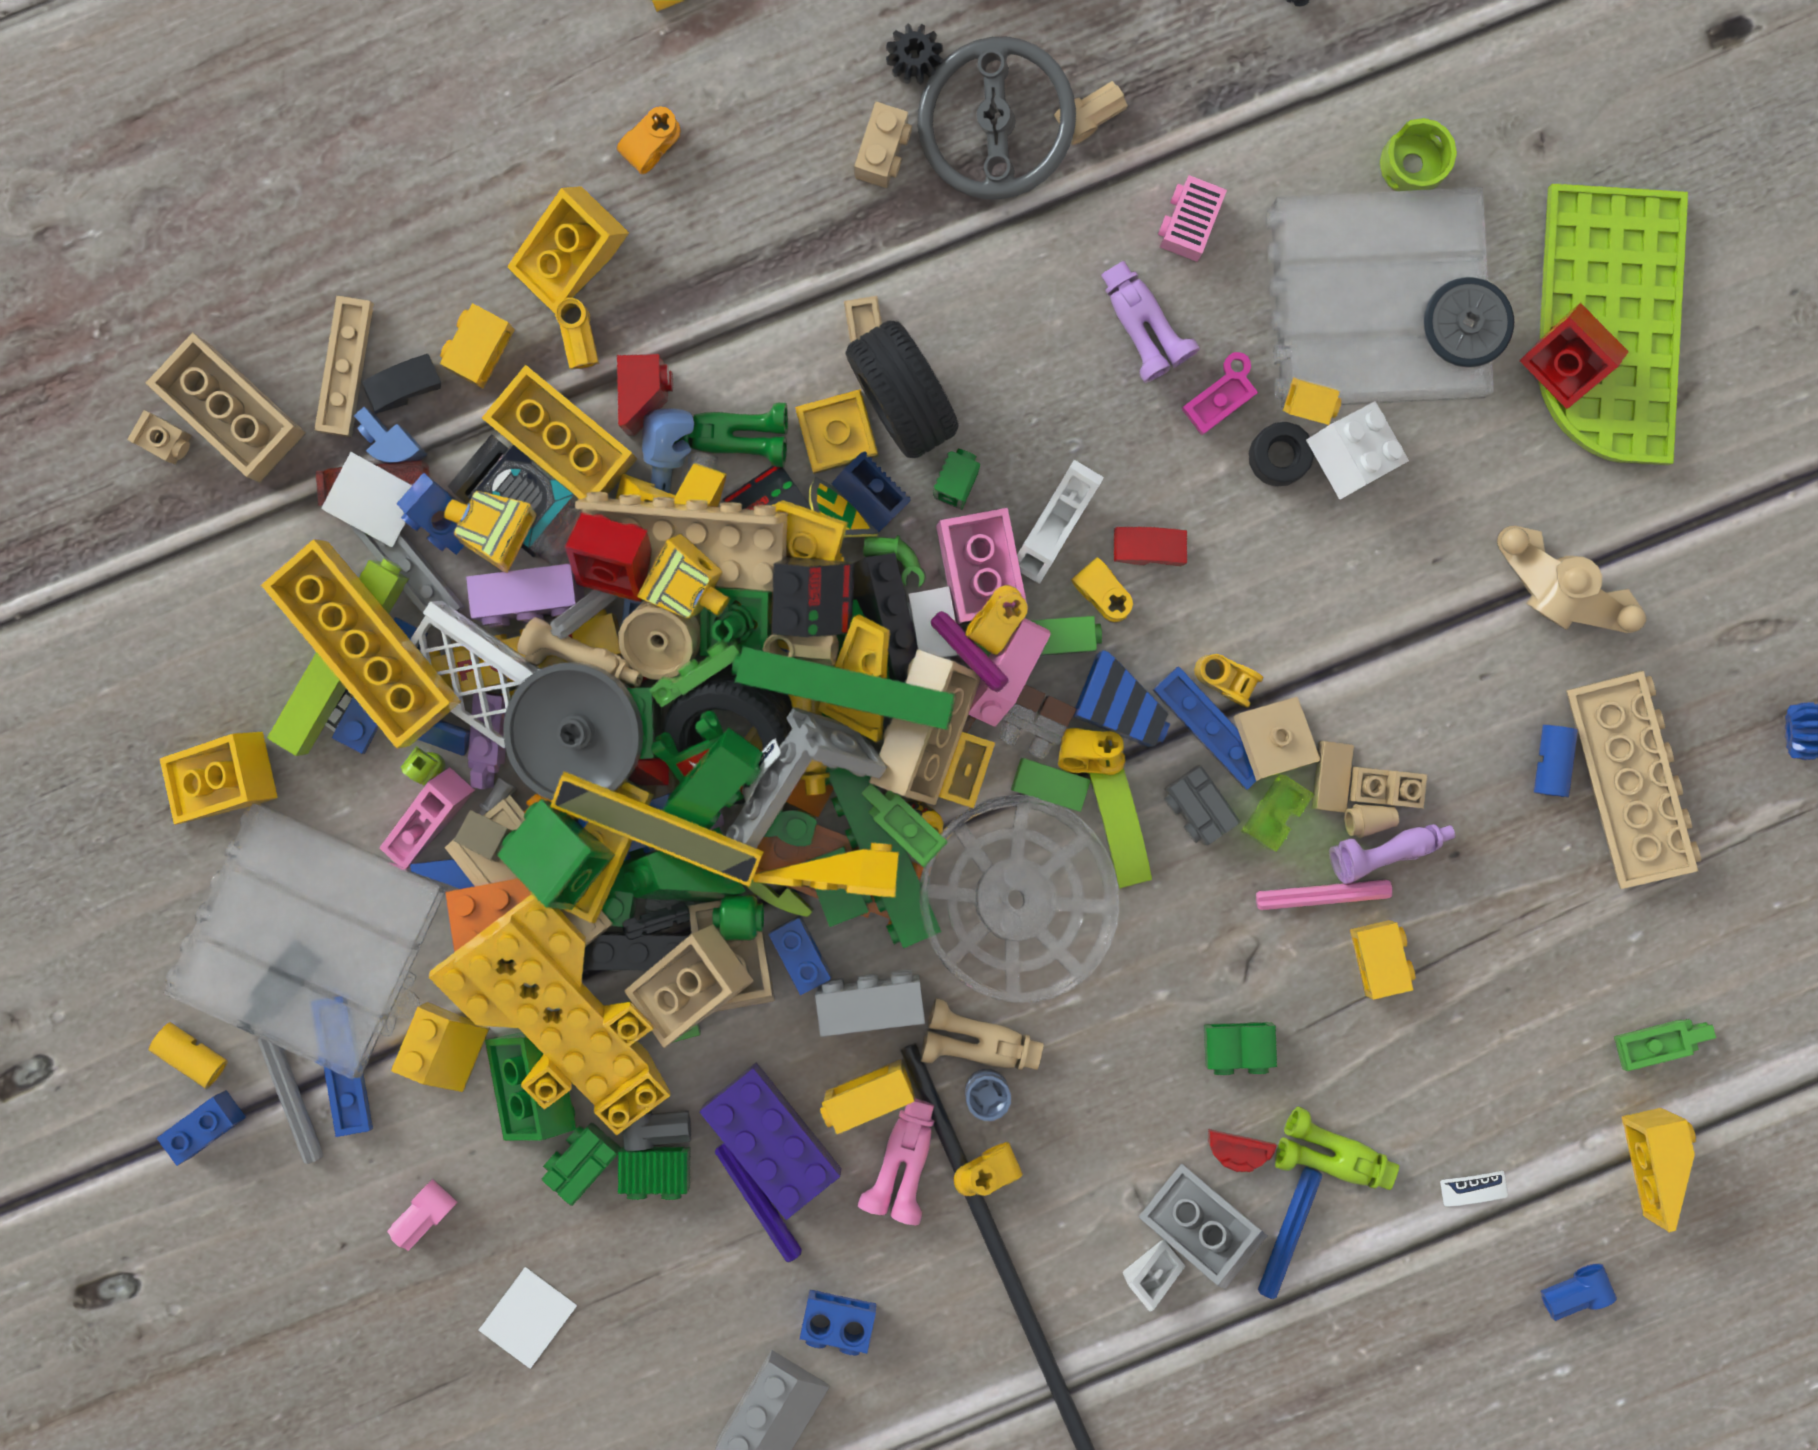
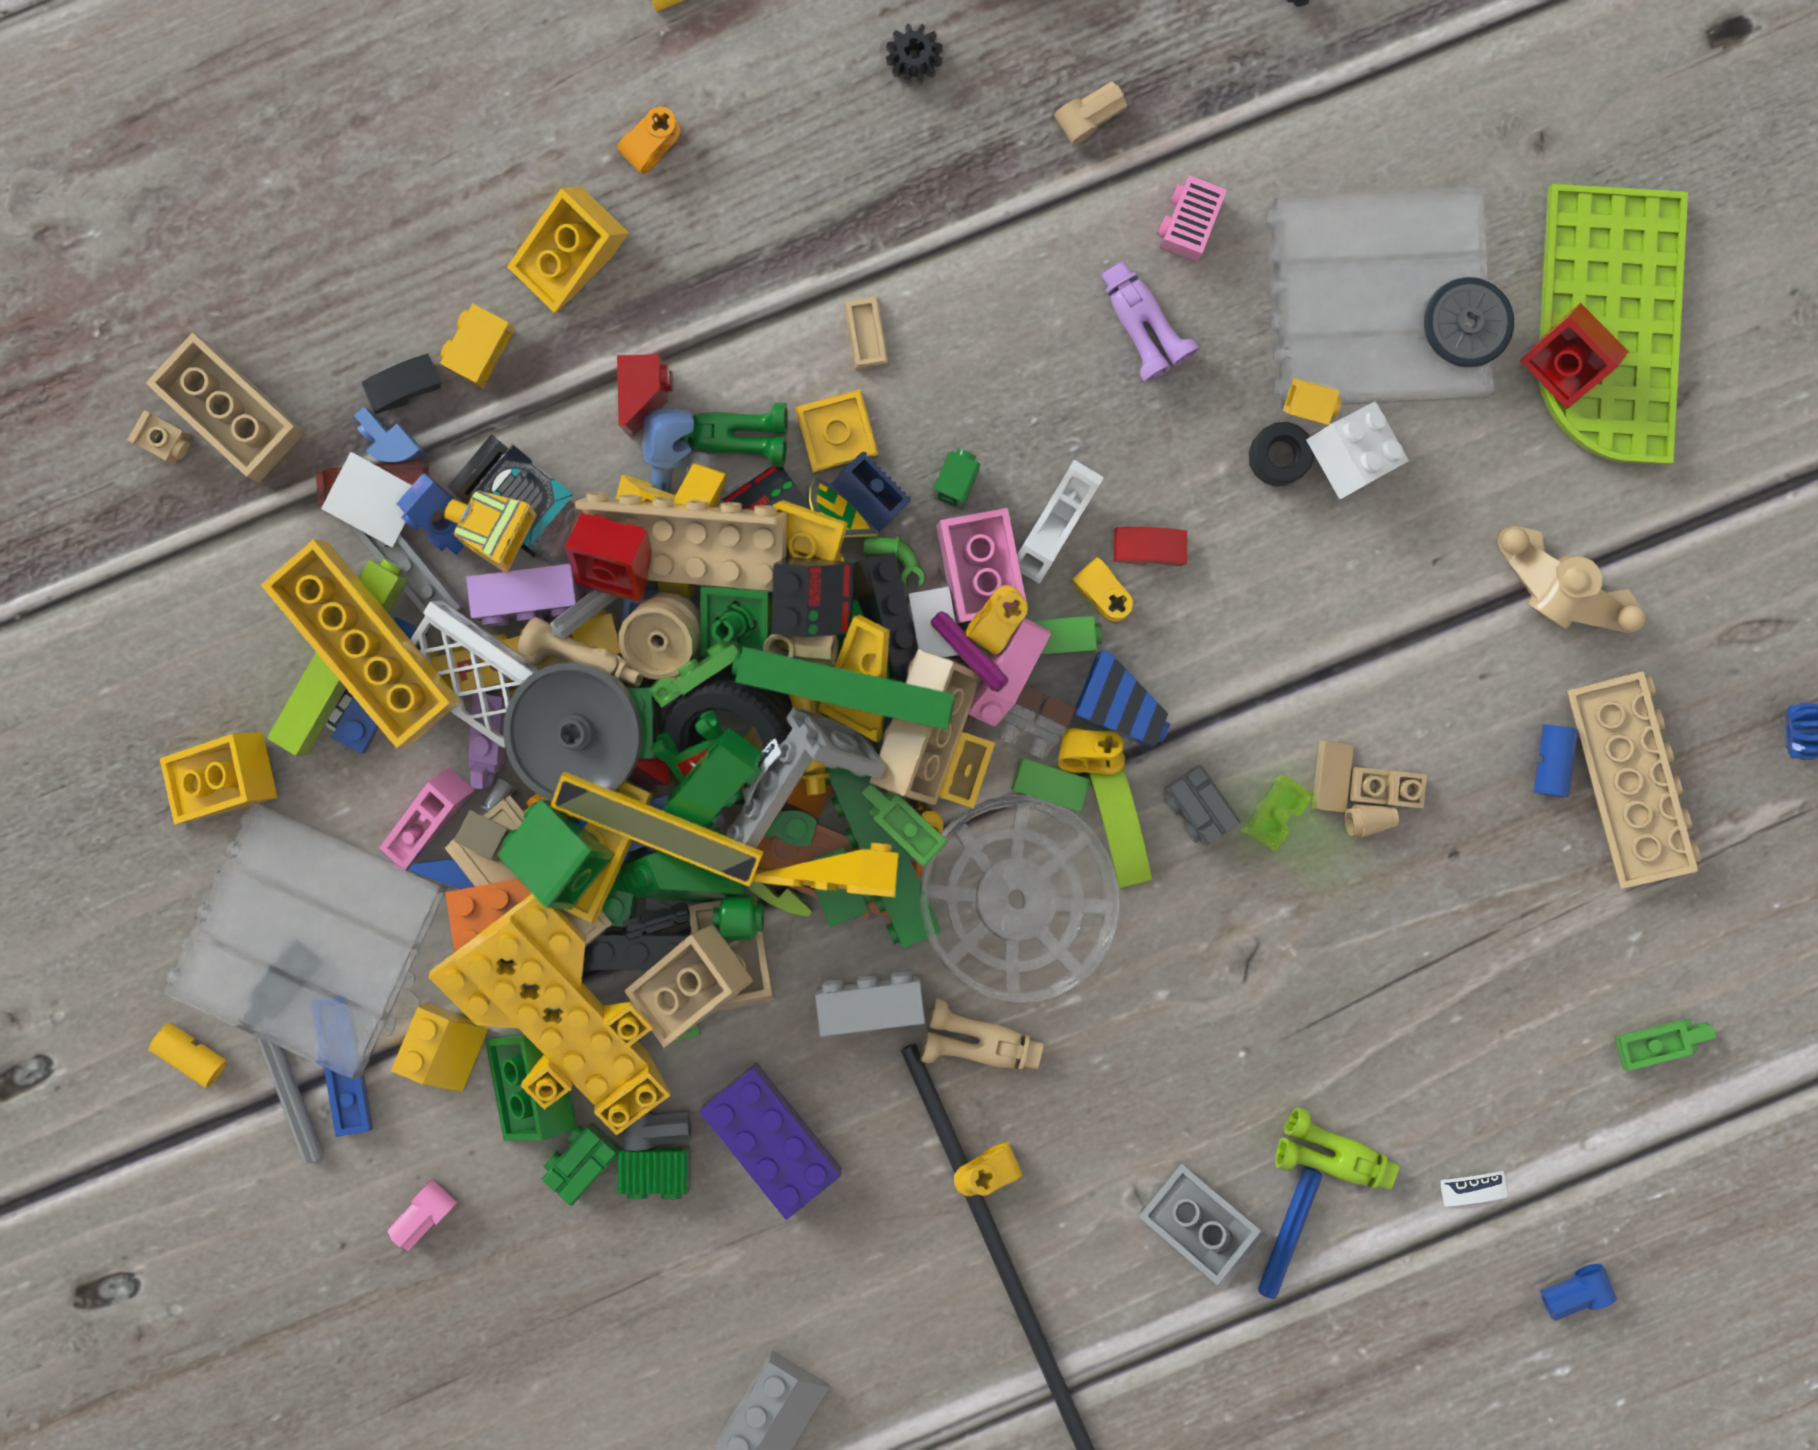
blue brick [157,1090,246,1166] -> none
tan plate [314,296,374,438] -> none
lime leg [400,746,445,786] -> none
blue slope [418,720,470,756] -> none
white sticker [479,1267,577,1369] -> none
yellow brick [482,365,637,499] -> none
yellow piece [555,298,599,370] -> none
yellow torso [637,534,729,619] -> none
dark purple axle [715,1143,802,1262] -> none
blue brick [768,915,832,995] -> none
blue brick [800,1290,876,1356] -> none
yellow window [820,1059,915,1134] -> none
black tyre [845,320,959,458] -> none
tan brick [854,101,913,188] -> none
bright pink piece [858,1098,934,1225] -> none
dark grey piece [917,36,1076,199] -> none
sand blue wheel [965,1069,1011,1121] -> none
white slope [1123,1240,1185,1312] -> none
blue plate [1153,666,1256,790] -> none
dark pink hinge [1182,352,1258,435] -> none
yellow piece [1194,654,1264,708] -> none
green brick [1204,1022,1277,1075] -> none
red plate [1208,1129,1277,1172] -> none
tan plate [1233,696,1321,781] -> none
bright pink axle [1256,880,1392,910] -> none
lavender piece [1329,824,1455,884] -> none
yellow brick [1350,920,1416,1000] -> none
lime piece [1379,118,1457,197] -> none
yellow slope [1621,1108,1696,1232] -> none

